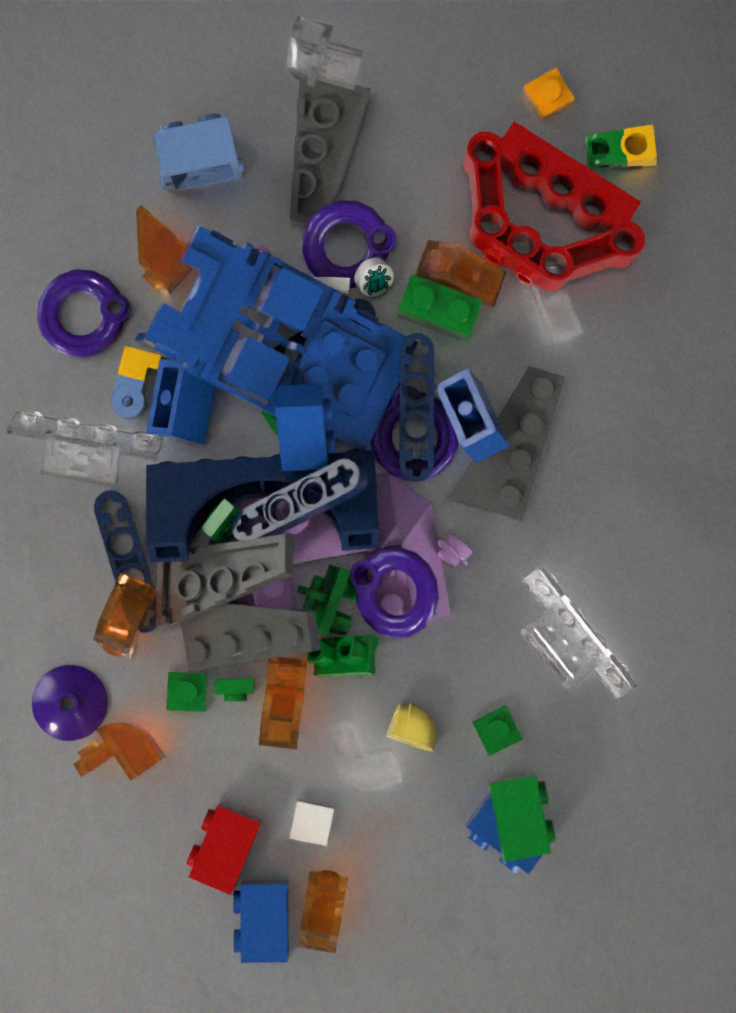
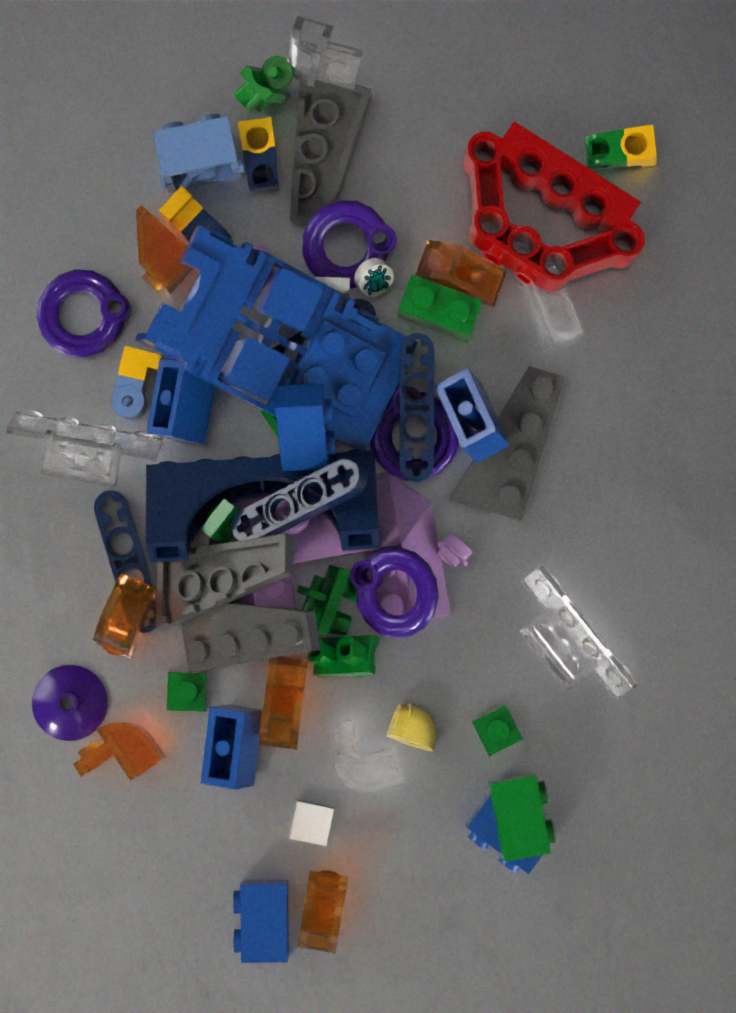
red brick [186,803,262,895] -> none
green plate [214,677,255,702] -> none
light orange plate [523,68,575,121] -> none
none -> yellow leg [159,186,232,242]
none -> blue brick [200,704,263,790]
none -> green hips [233,56,294,113]
none -> leg [237,117,280,192]

